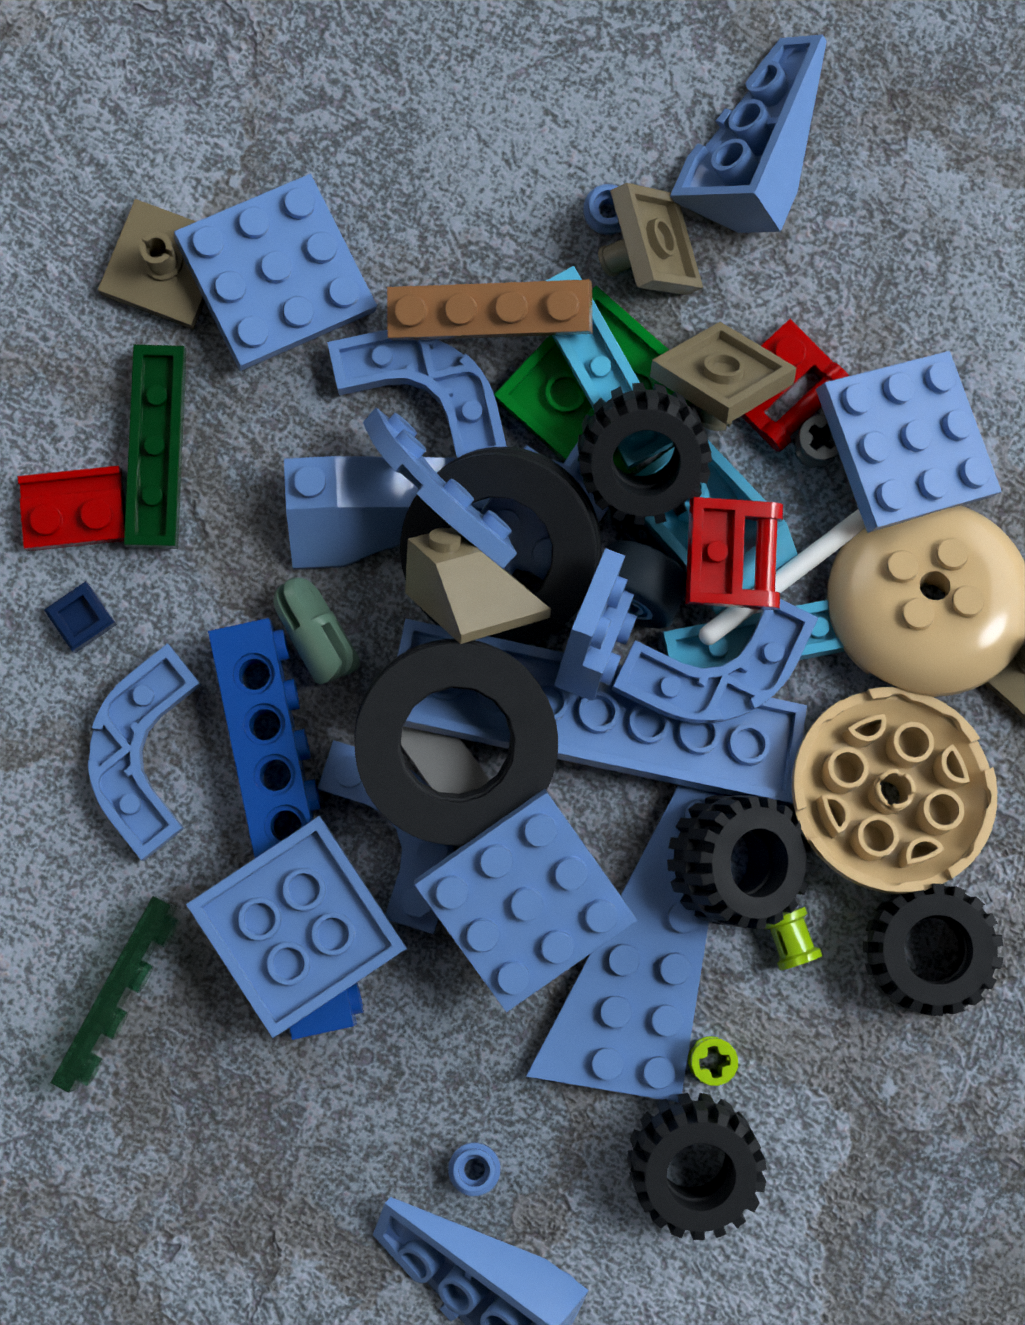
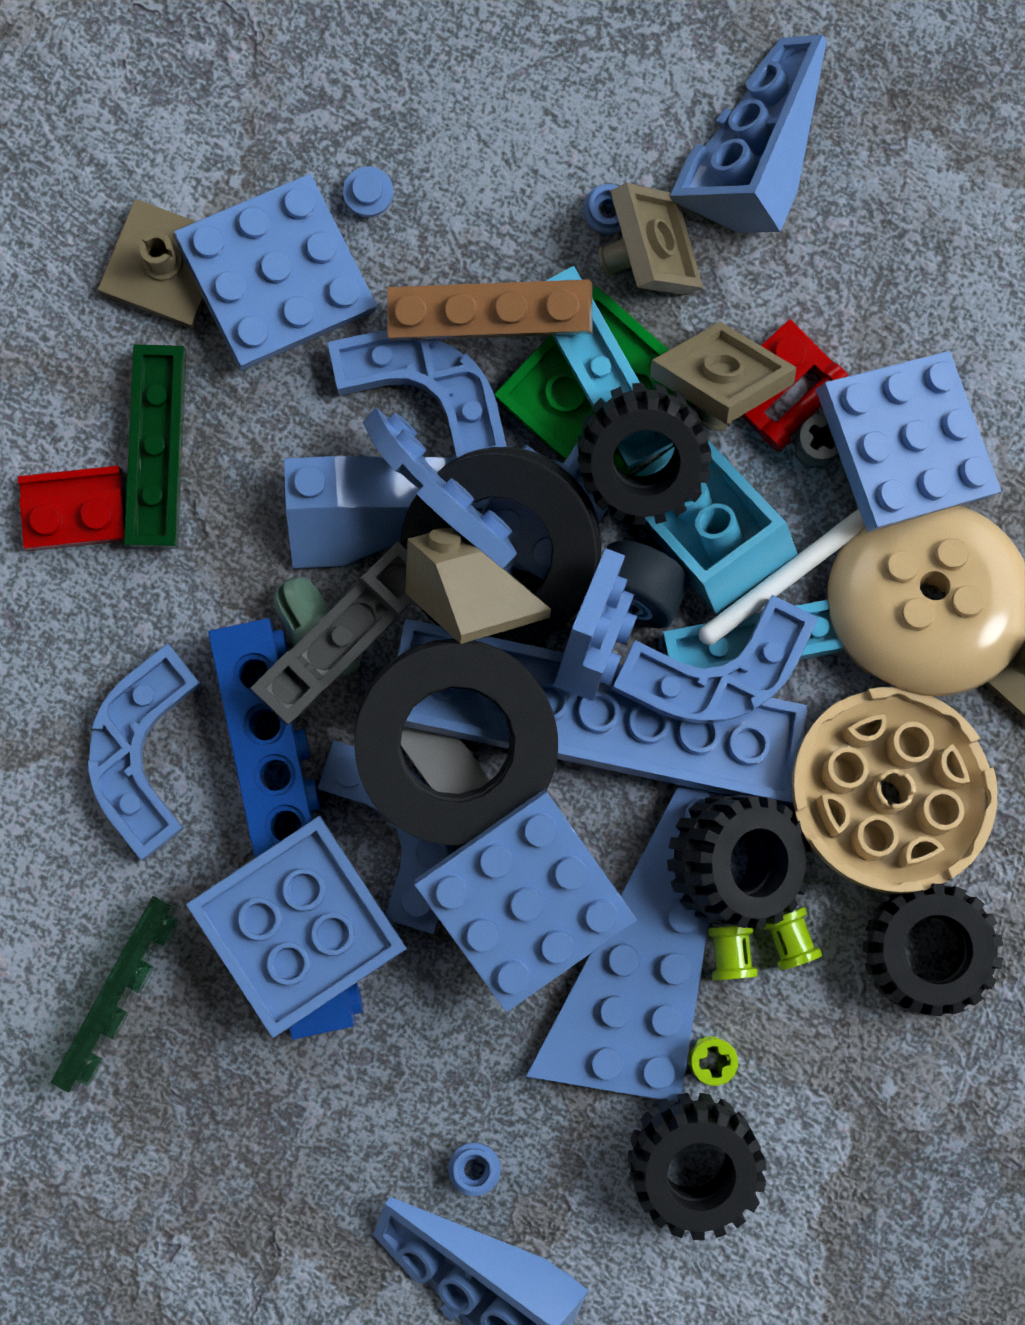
dark blue tile [44,581,117,653] -> none
red plate [686,497,783,610] -> none
none -> dark grey slope [250,541,413,726]
none -> medium blue plate [343,166,393,217]
none -> lime bush [708,926,758,981]

